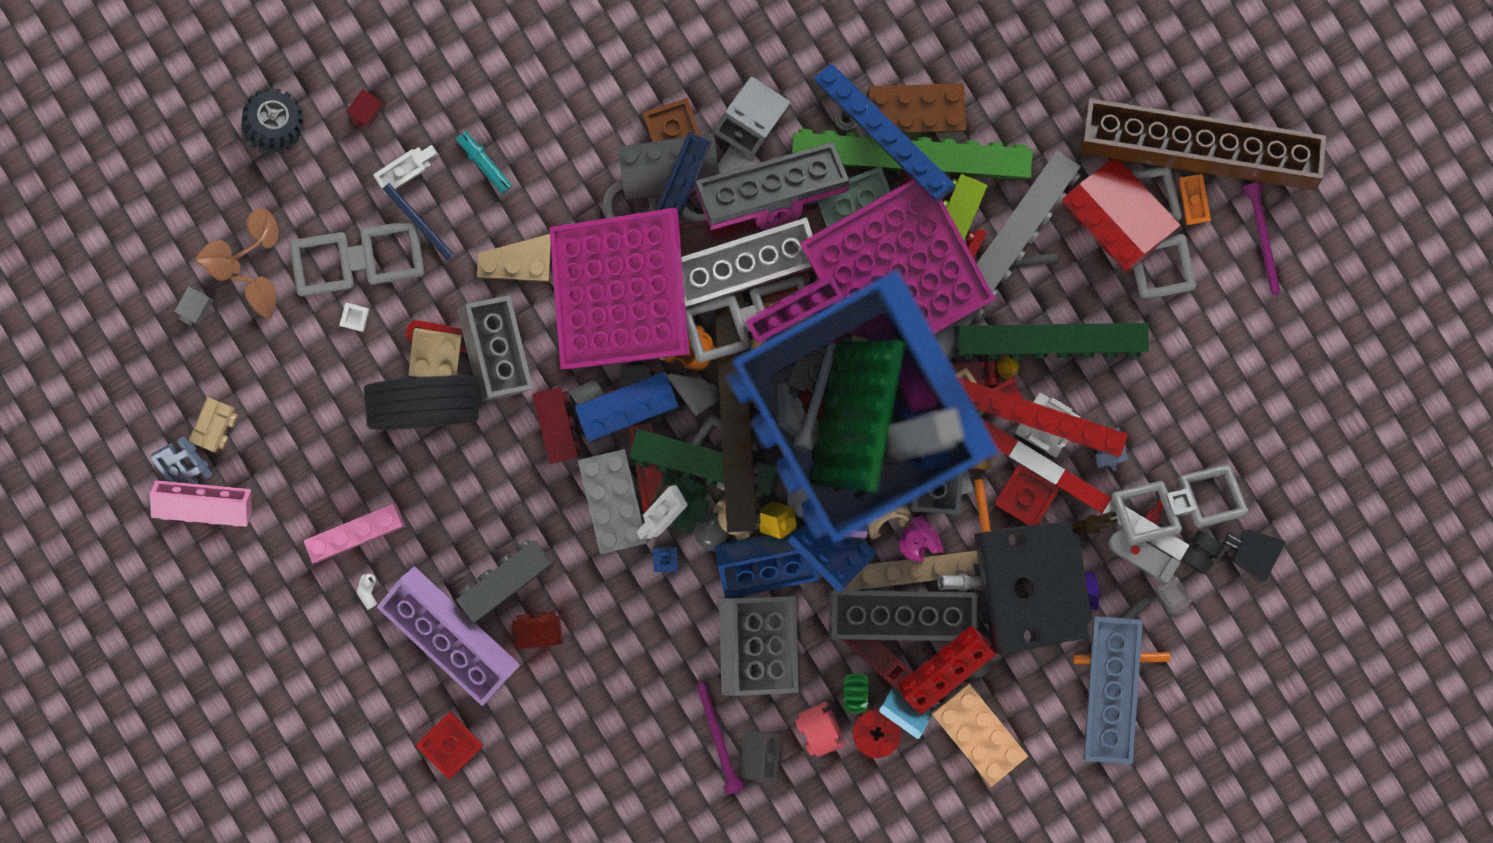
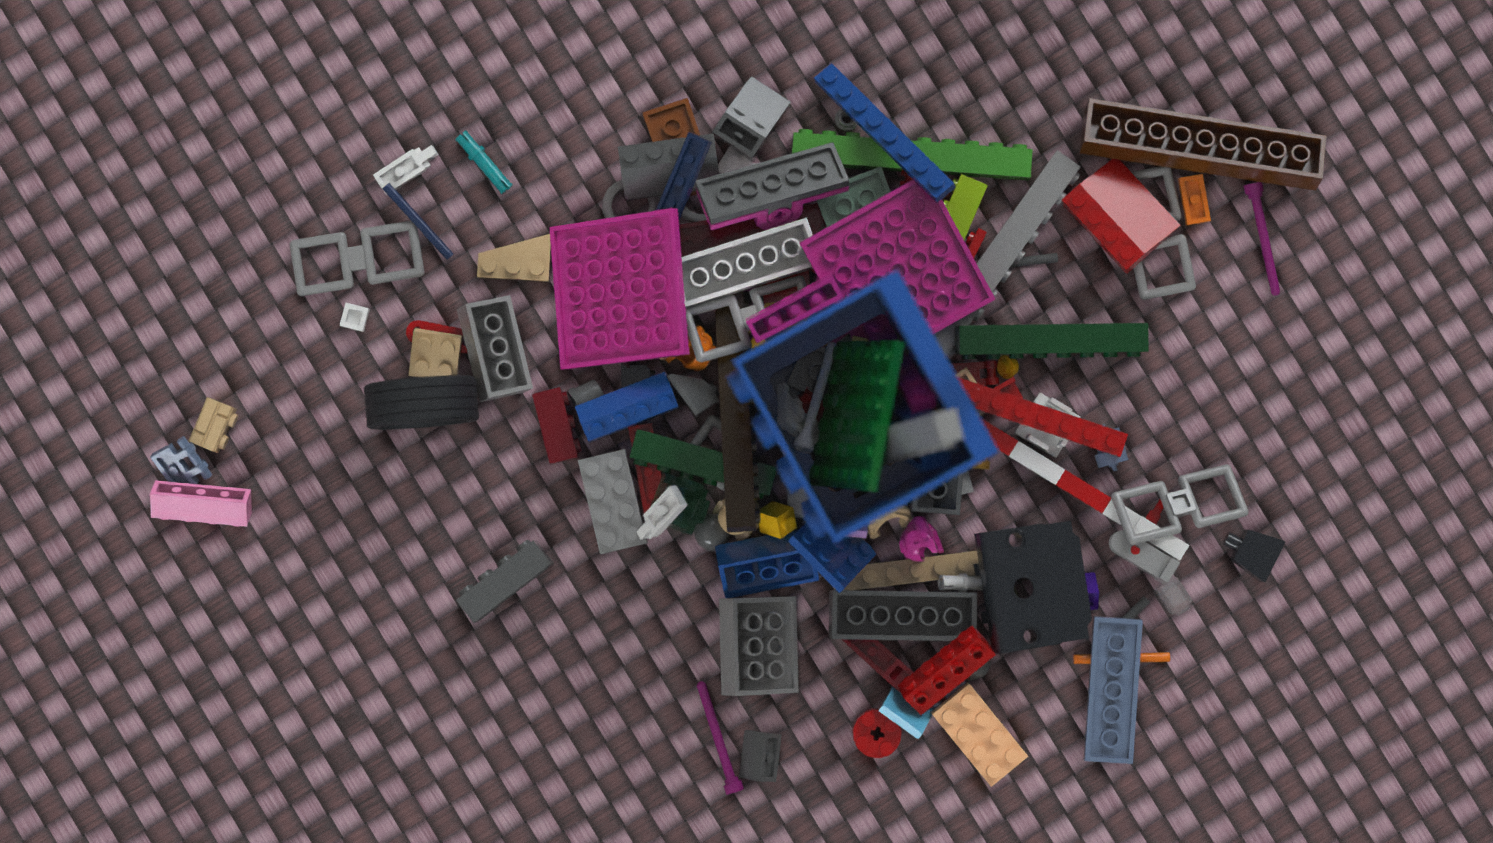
light grey brick [174,286,214,326] -> none
nougat plant [195,208,279,319] -> none
black wheel [241,88,303,155] -> none
bright pink brick [304,504,406,563] -> none
dark red brick [346,89,385,129] -> none
white arm [357,573,378,610] -> none
lavender brick [377,566,520,706] -> none
red plate [415,711,484,780] -> none
clear red brick [511,611,564,650] -> none
blue tile [653,547,678,572] -> none
coral brick [795,701,845,757] -> none
green gear [843,673,868,714] -> none
dark orange plate [869,83,966,134] -> none
orange bar [974,479,991,533] -> none
red plate [994,463,1060,526] -> none
dark brown pin [1072,511,1118,537] -> none
pearl dark grey wheel [1181,530,1224,575] -> none

